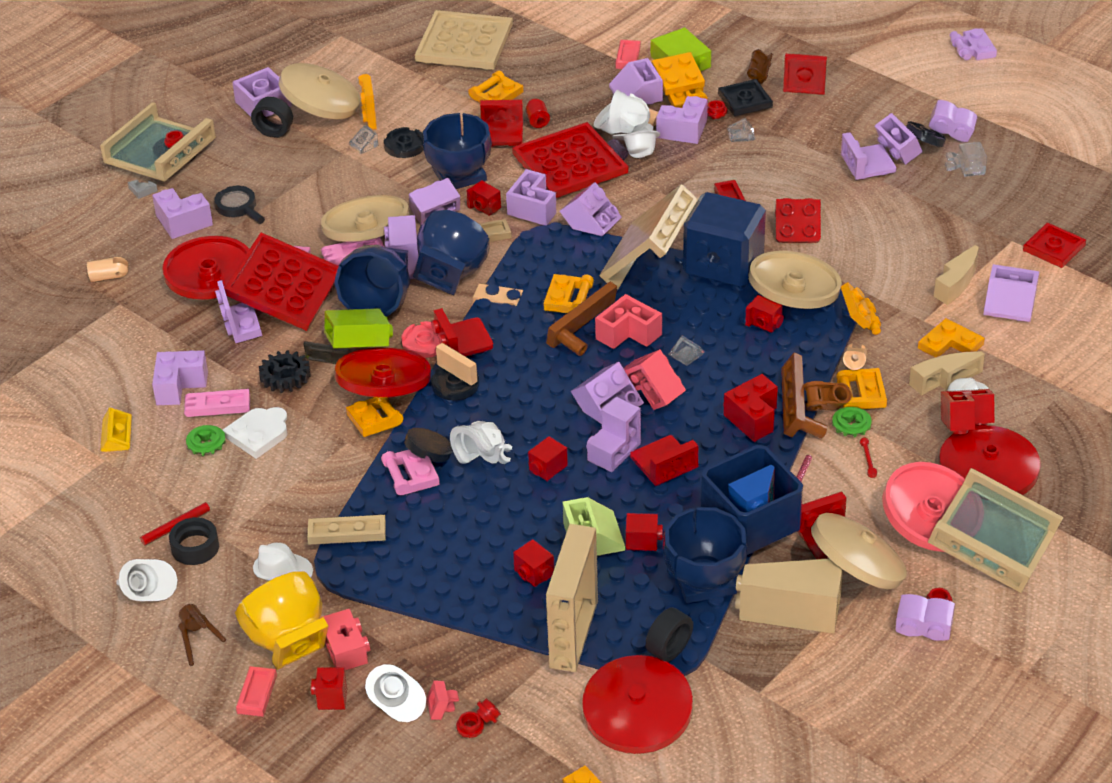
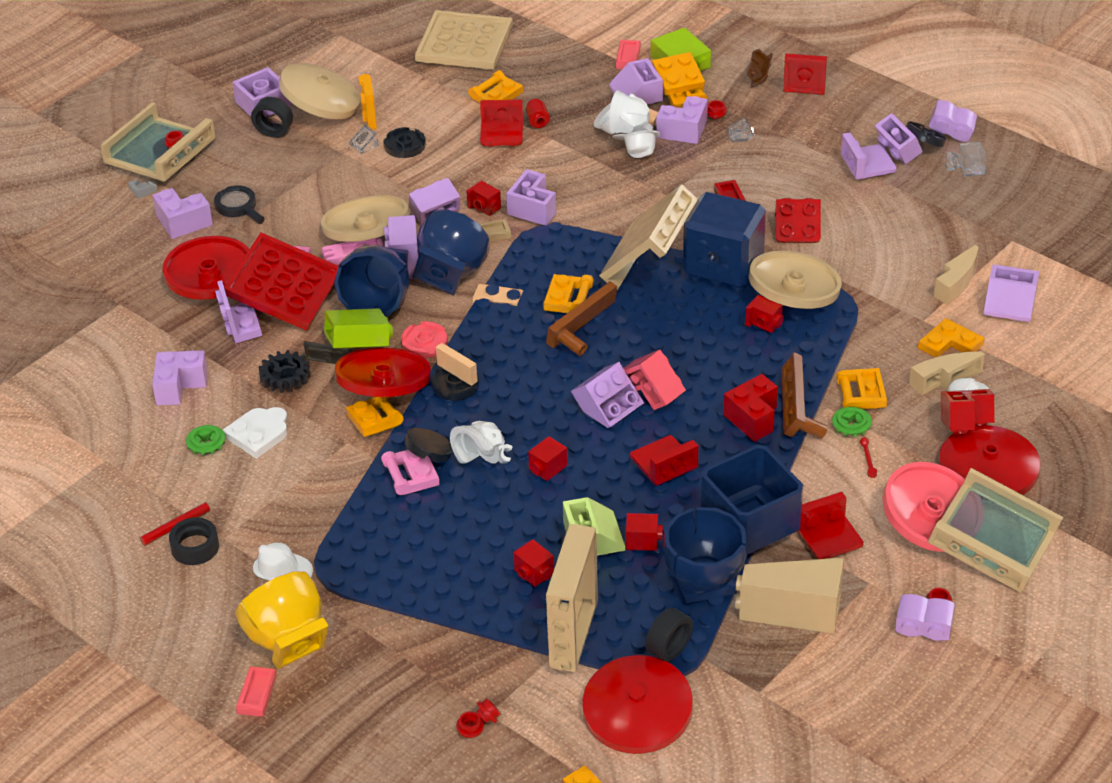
light nougat piece [87,257,128,282] -> none
yellow slope [100,407,132,452] -> none
white piece [116,559,178,601] -> none
reddish brown plant [178,604,226,666] -> none
bright pink hinge [184,389,250,417] -> none
tan plate [307,515,386,544] -> none
red brick [311,667,347,710] -> none
coral brick [321,608,370,670] -> none
white piece [365,664,426,722] -> none
dark blue plate [422,113,492,189] -> none
coral tile [426,680,459,720] -> none
red bracket [431,308,493,356] -> none
red plate [512,122,628,198] -> none
lavender slope [559,182,621,236] -> none
lavender brick [586,397,641,472] -> none
coral brick [595,294,662,349] -> none
clear purple hinge [607,139,628,161] -> none
clear slope [668,335,704,366] -> none
black plate [718,79,773,117] -> none
blue slope [729,464,775,513] -> none
clear pink piece [796,455,812,482] -> none
dark orange piece [803,381,852,411] -> none
tan dish [811,513,907,589] -> none
light orange plate [840,282,881,335] -> none
light nougat piece [843,343,867,370] -> none
lavender plate [950,28,997,60] -> none
red tile [1023,223,1086,268] -> none

